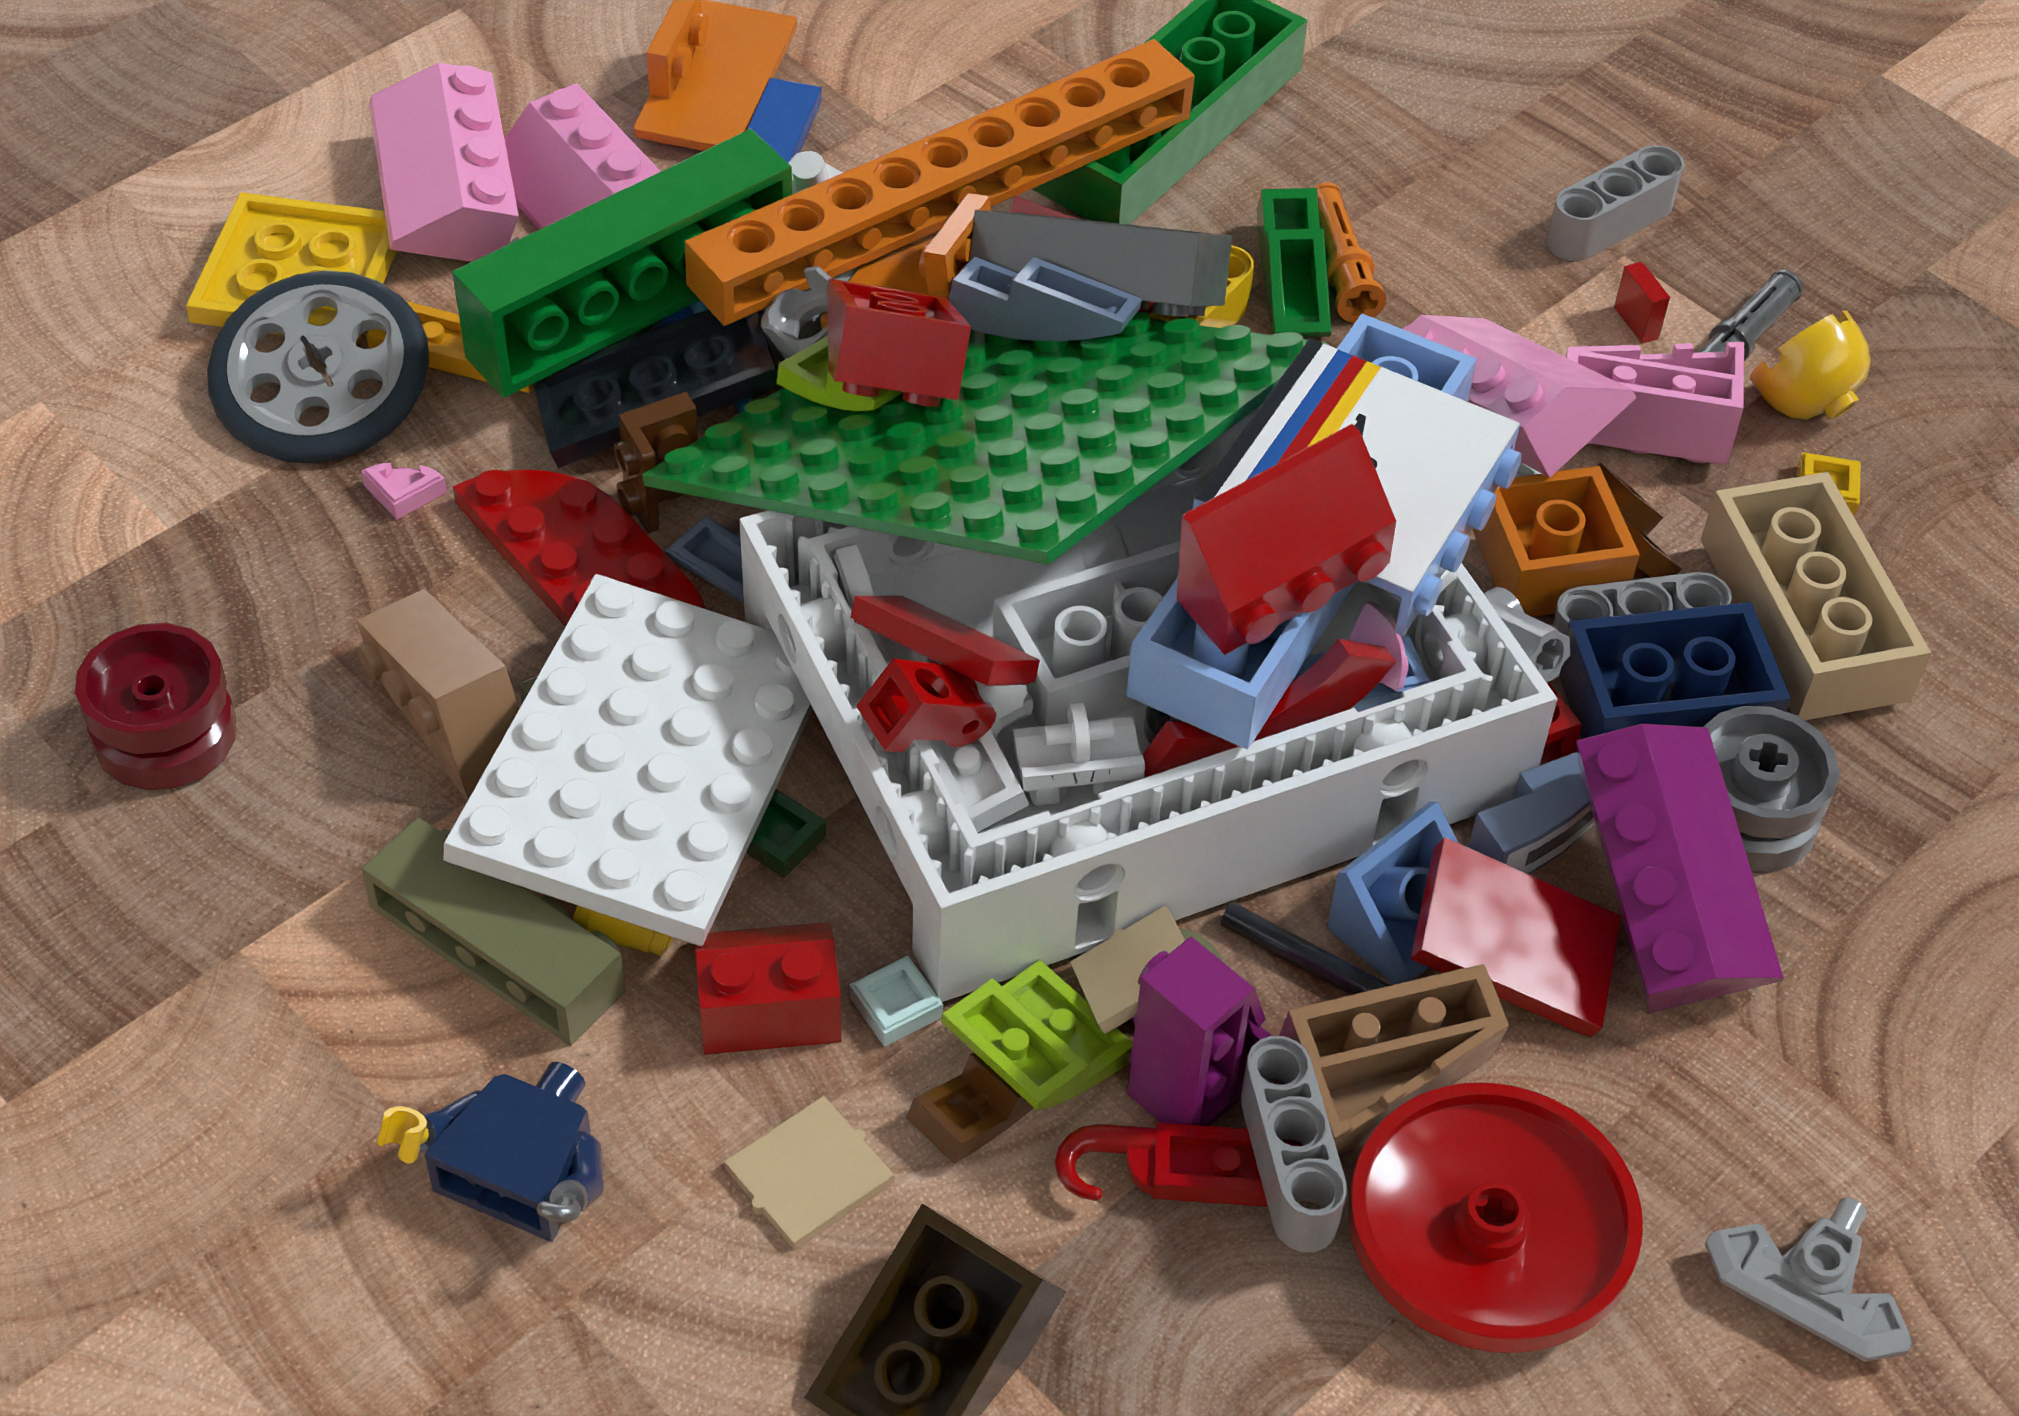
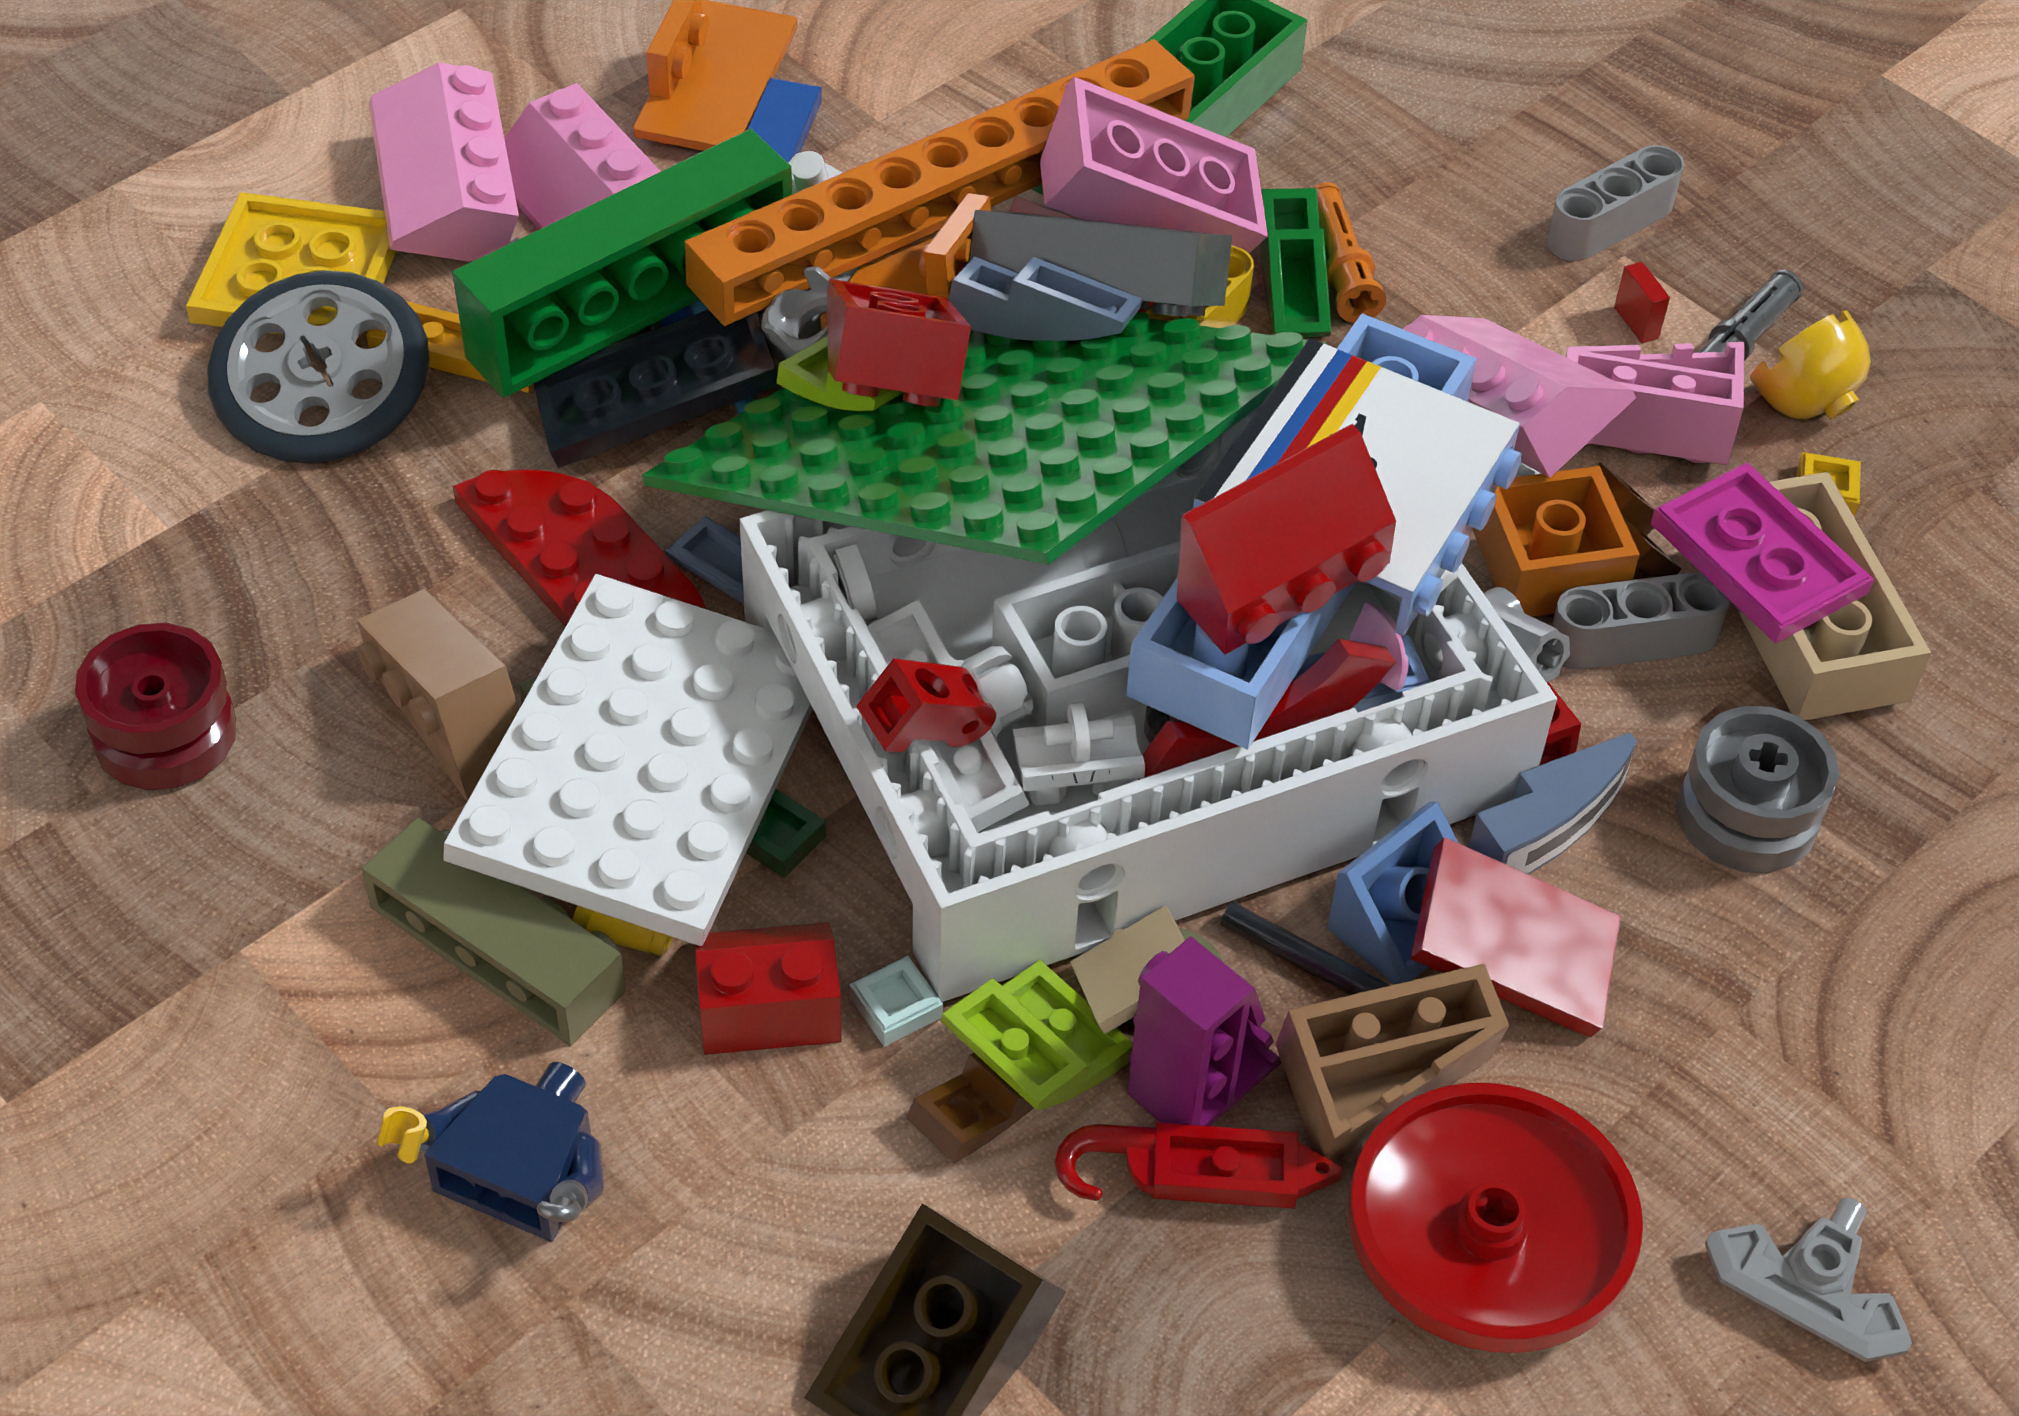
bright pink tile [361,463,447,520] -> none
reddish brown bracket [614,392,698,534] -> none
tan piece [724,1096,895,1250] -> none
red tile [850,595,1040,686] -> none
light grey beam [1241,1036,1347,1252] -> none
dark blue brick [1559,602,1791,739] -> none
magenta slope [1576,724,1784,1013] -> none
none -> bright pink slope [1040,77,1268,253]
none -> dark pink tile [1650,462,1874,644]

